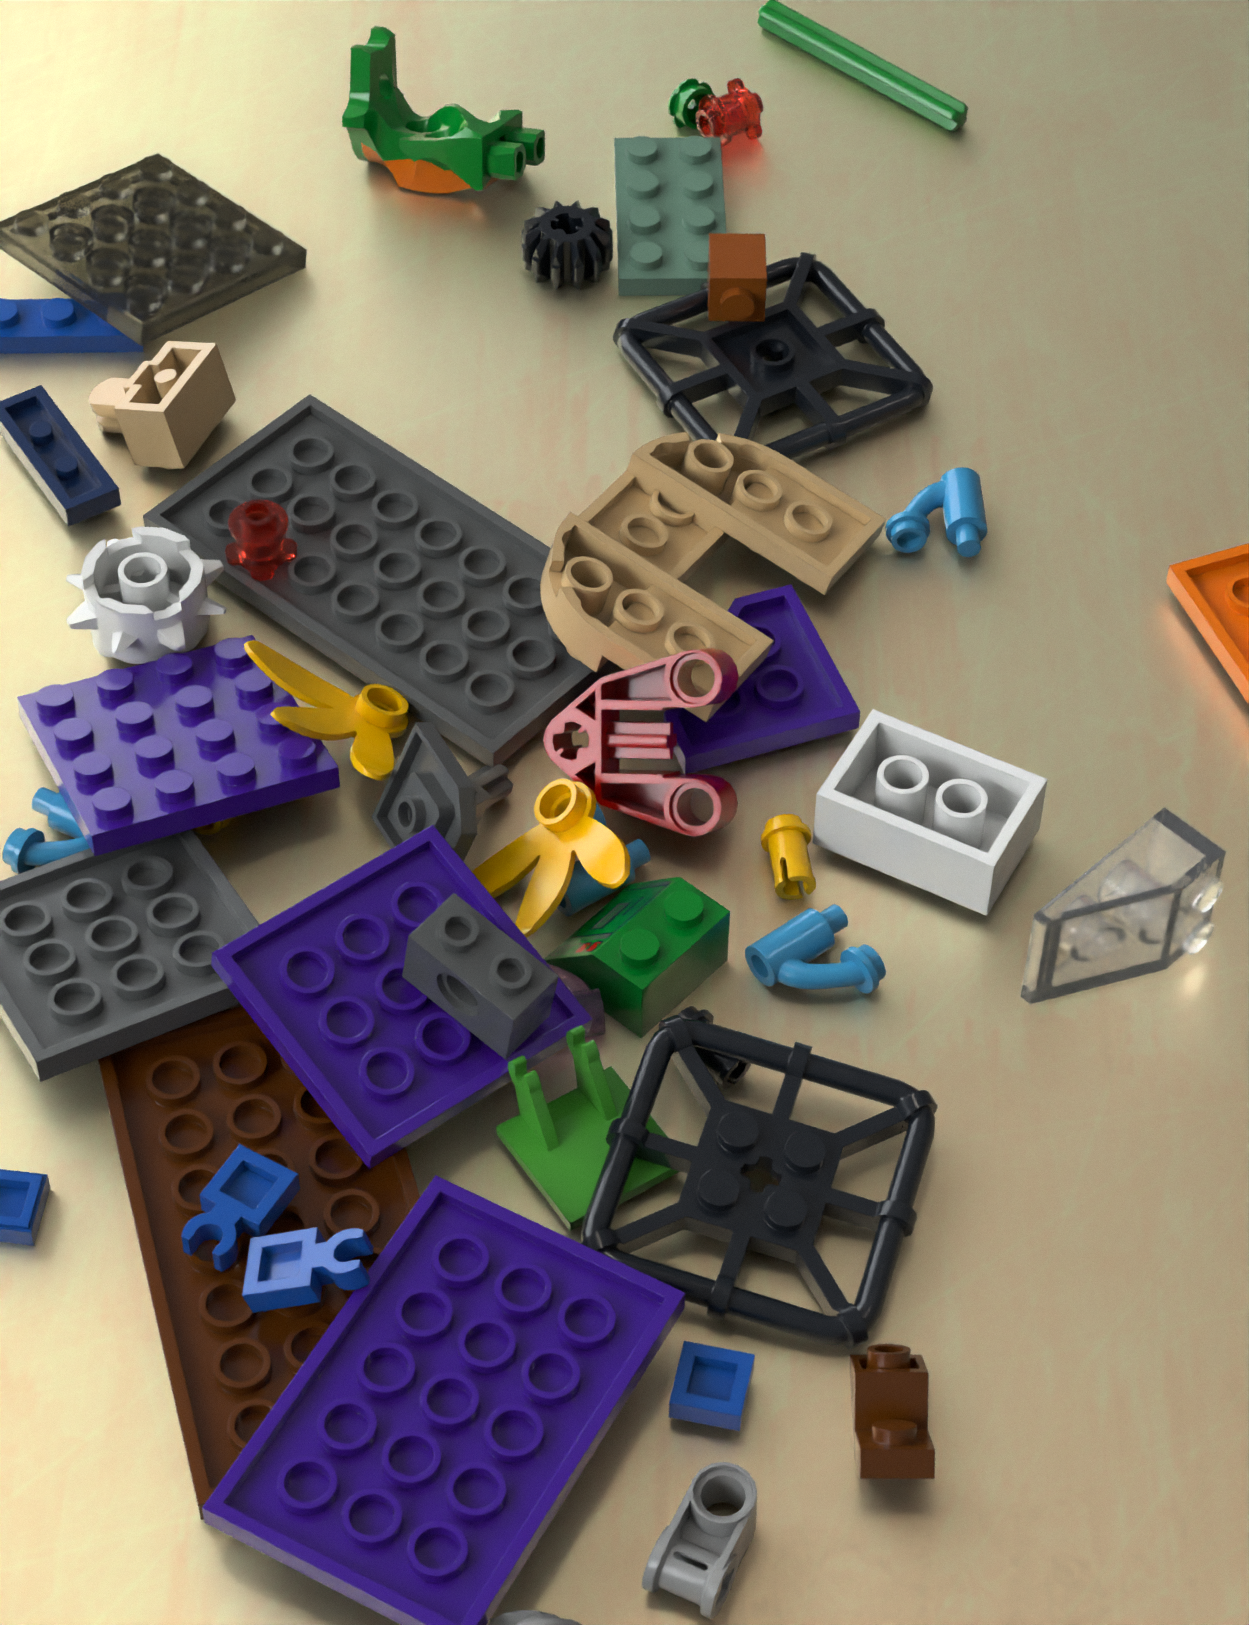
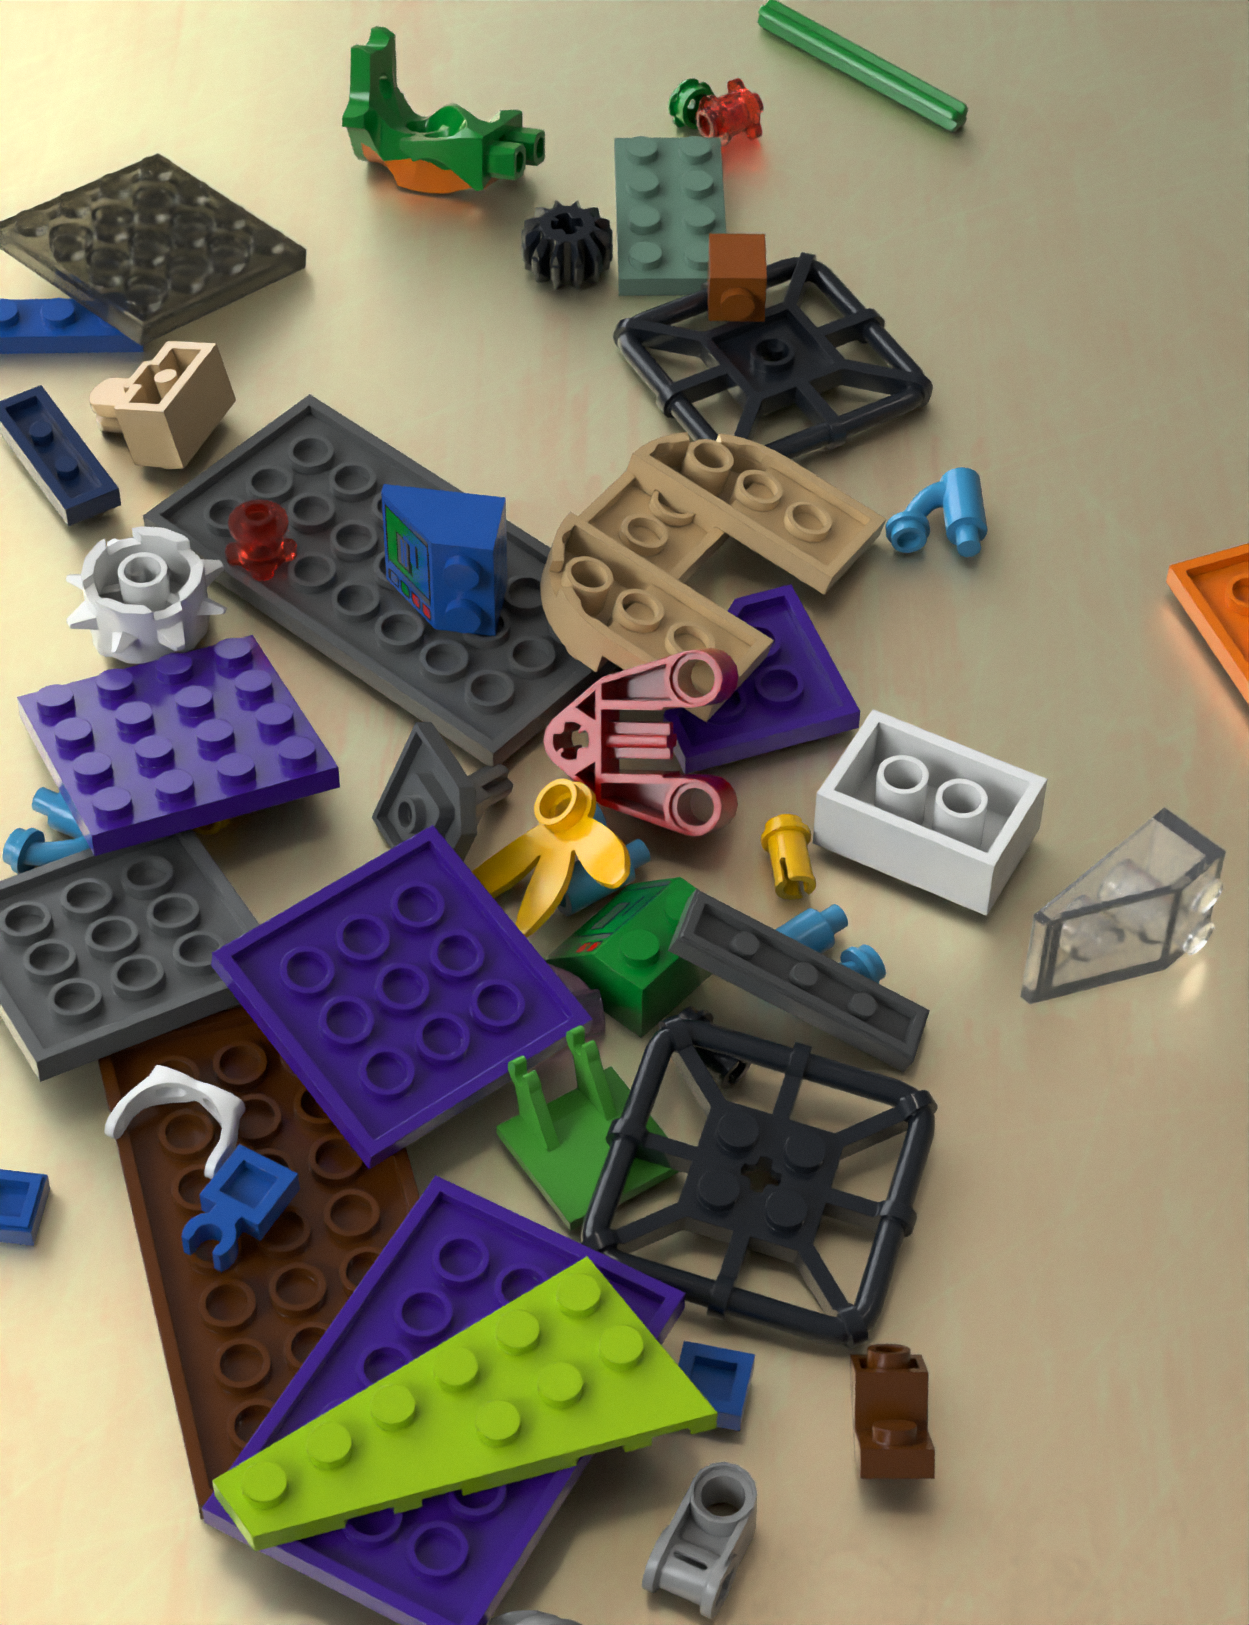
blue plate [242,1227,373,1313] -> none
yellow plant [244,640,409,781] -> none
dark grey brick [402,893,559,1060] -> none
none -> white cap [104,1065,246,1179]
none -> lime wing [212,1256,717,1551]
none -> blue slope [381,484,508,636]
none -> dark grey tile [668,889,930,1072]

